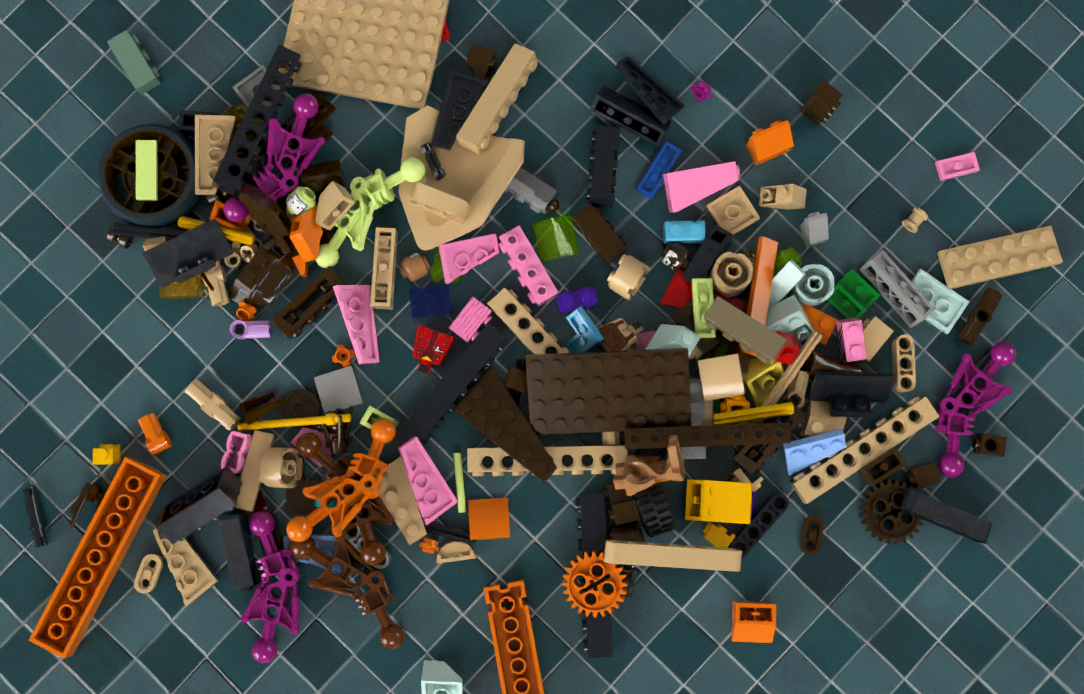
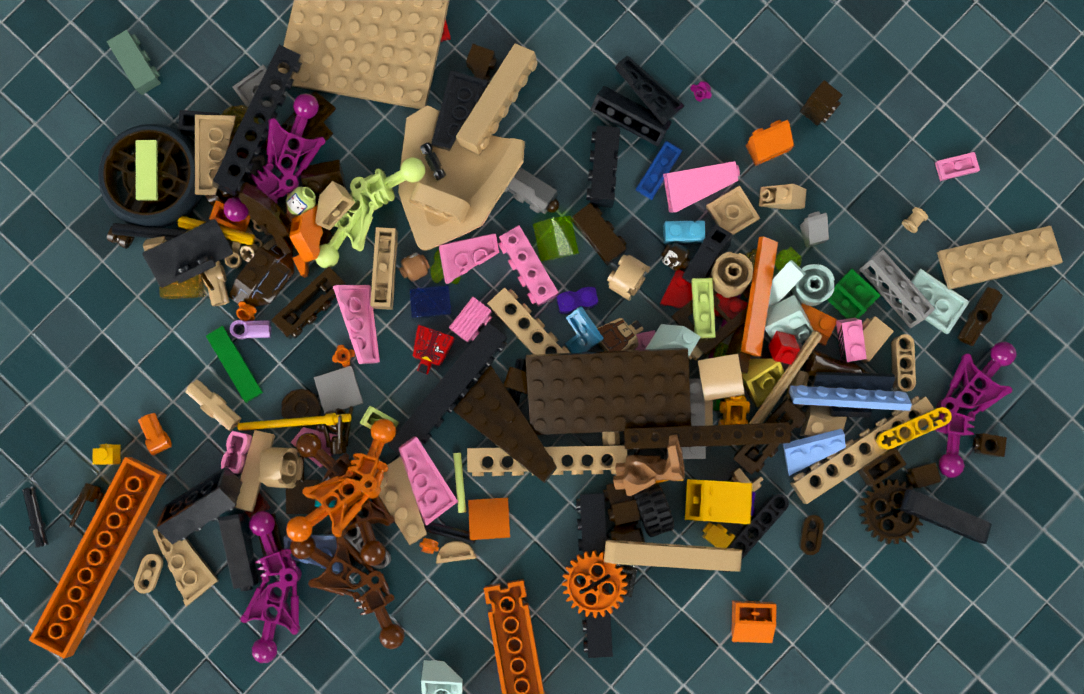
dark brown slope [239,389,282,425] -> none
dark tan brick [704,296,787,364] -> none
yellow axle [713,402,794,425] -> none
none -> green tile [206,326,263,403]
none -> light blue plate [789,385,912,411]
none -> yellow beam [876,407,952,450]

